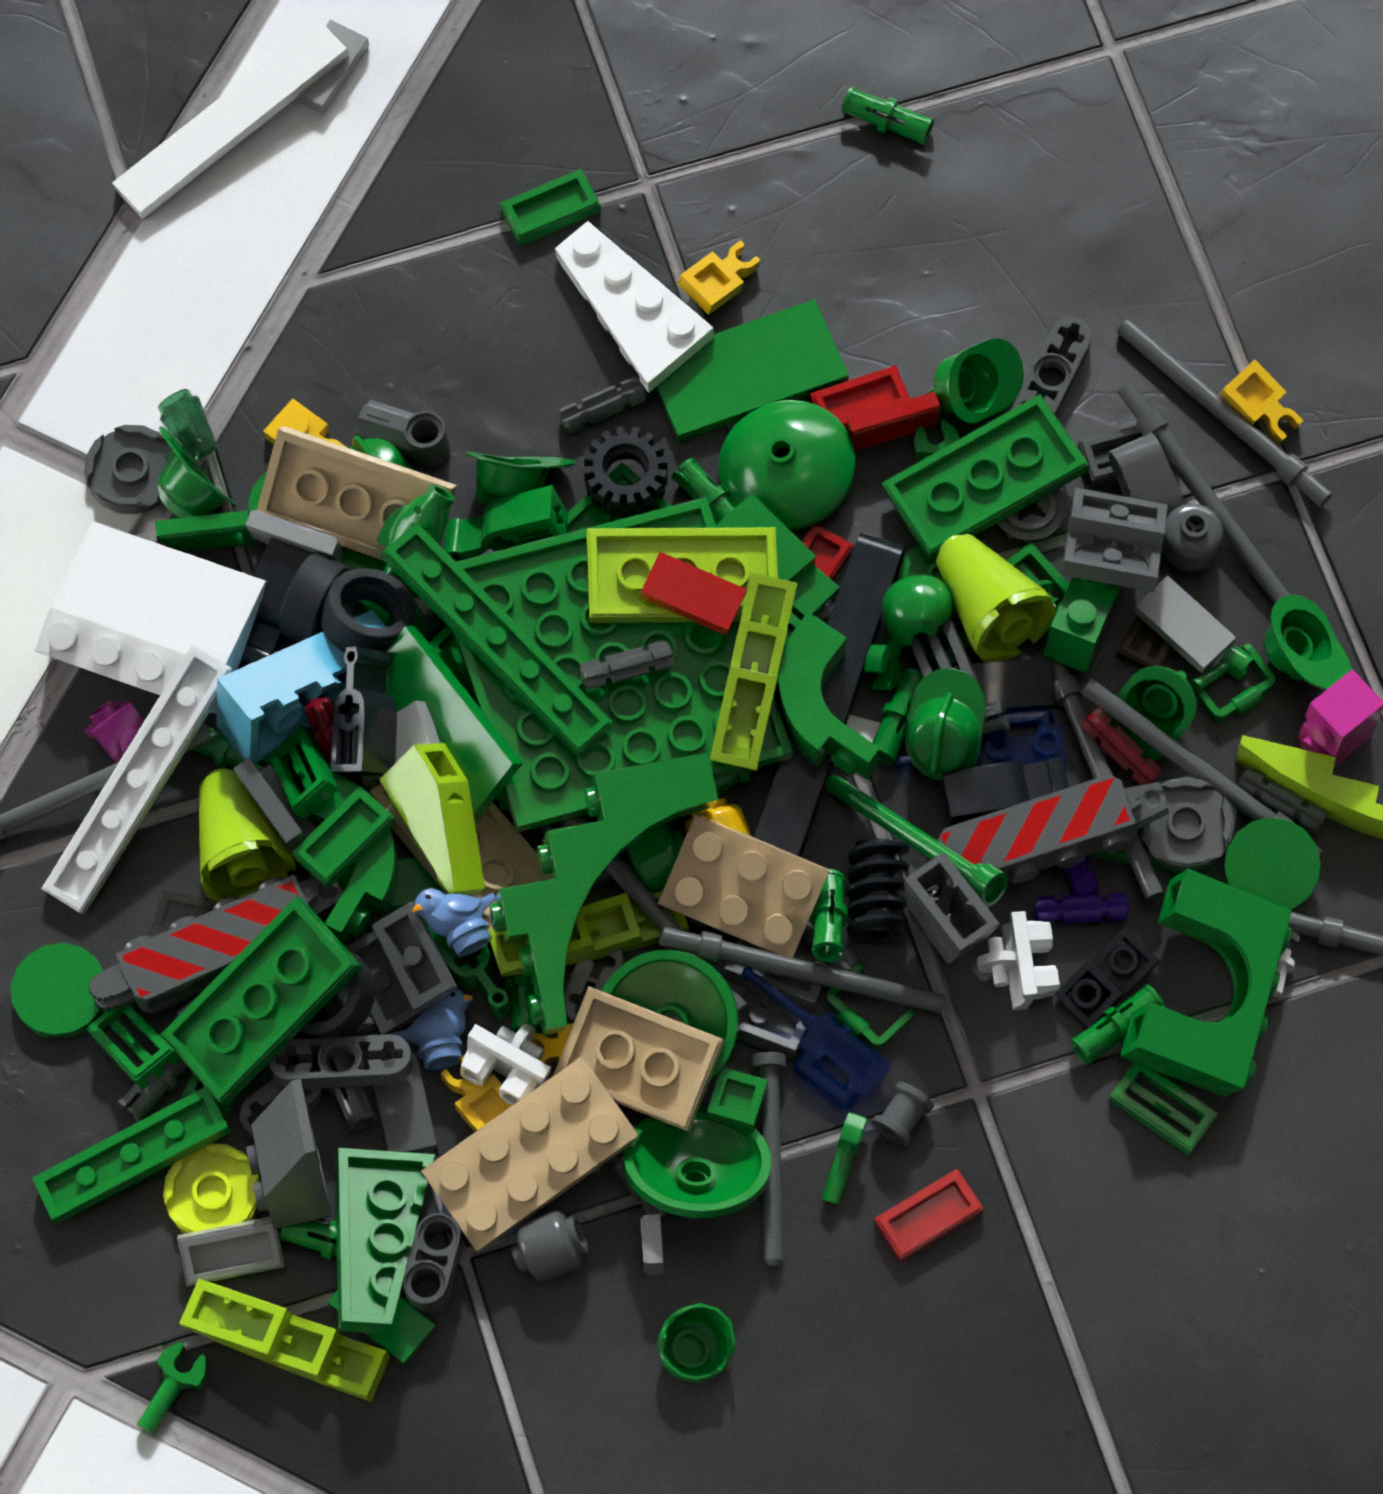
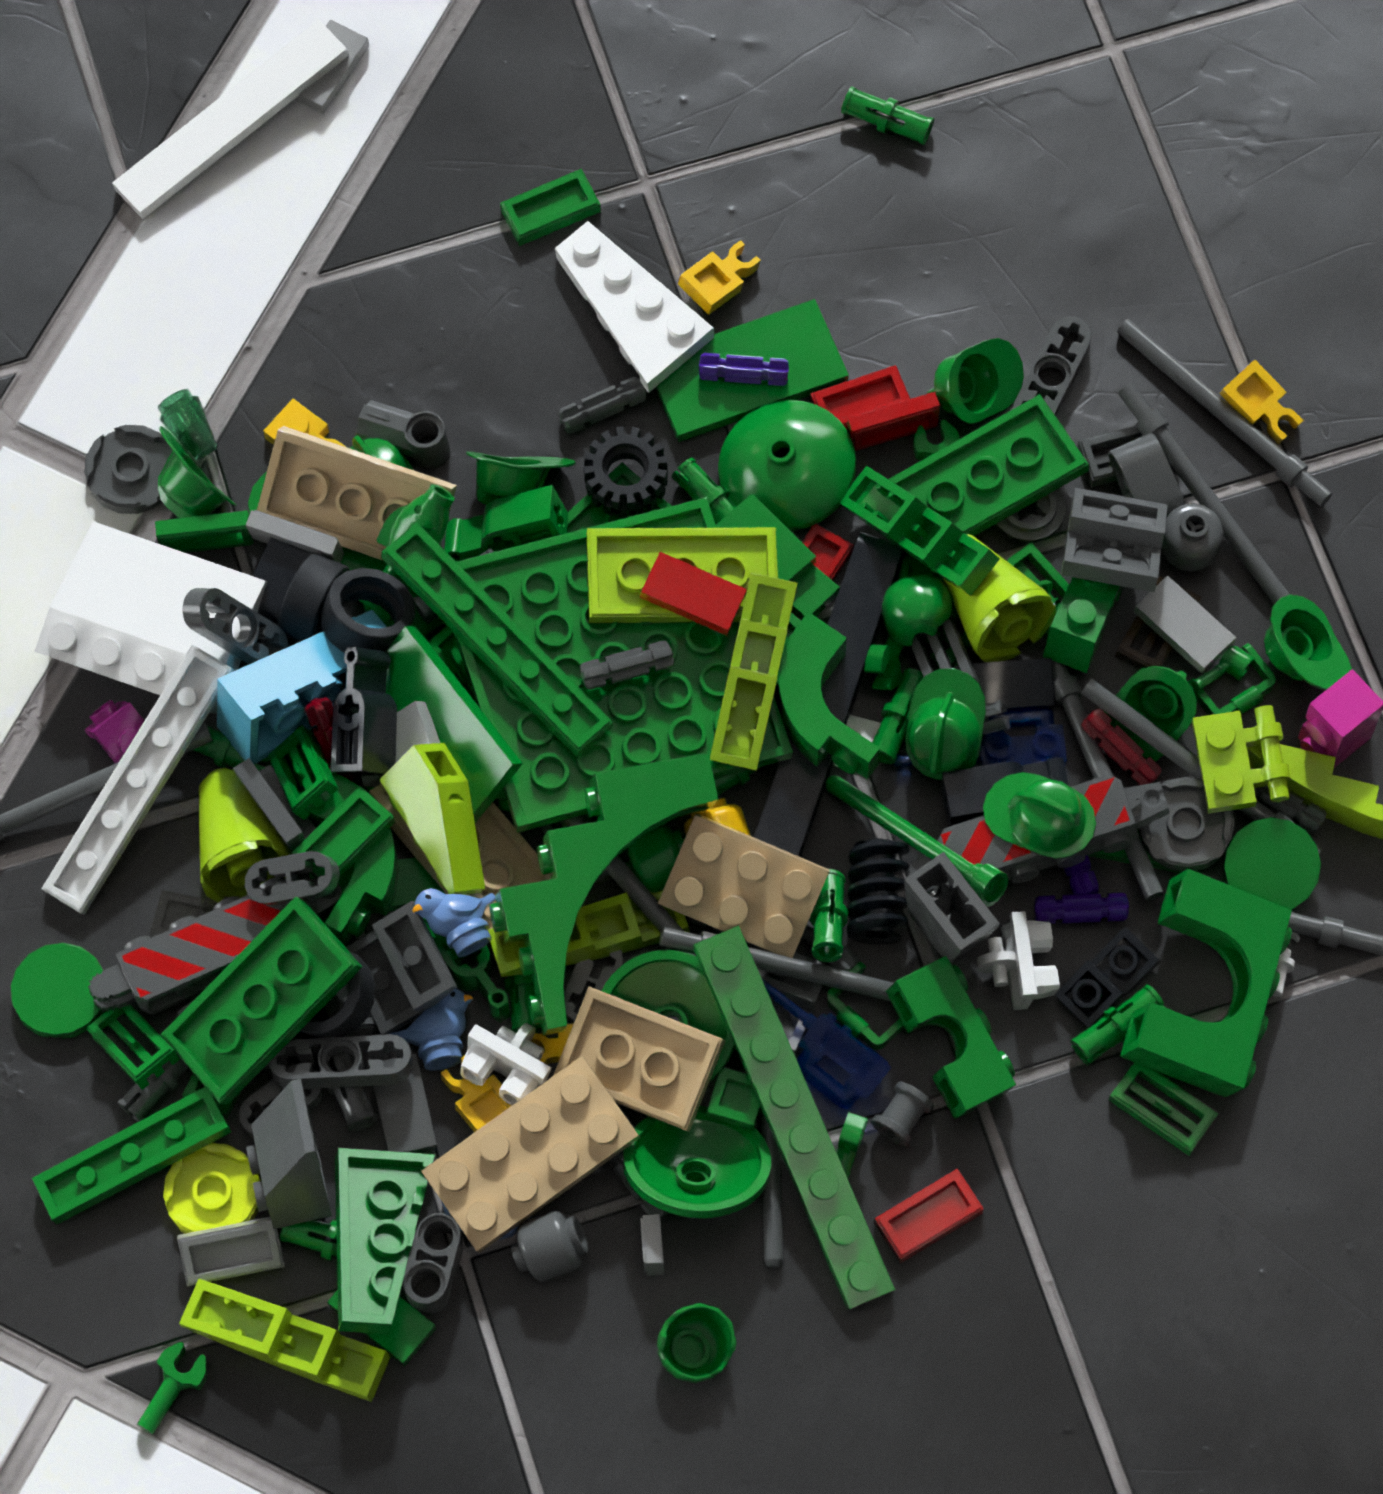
none -> dark grey beam [182,588,288,664]
none -> dark grey beam [245,851,340,906]
none -> green plate [692,926,895,1310]
none -> dark purple axle [699,353,789,386]
none -> green slope [839,466,1000,596]
none -> green arch [886,956,1016,1119]
none -> green piece [983,772,1096,859]
none -> lime plate [1192,705,1291,814]

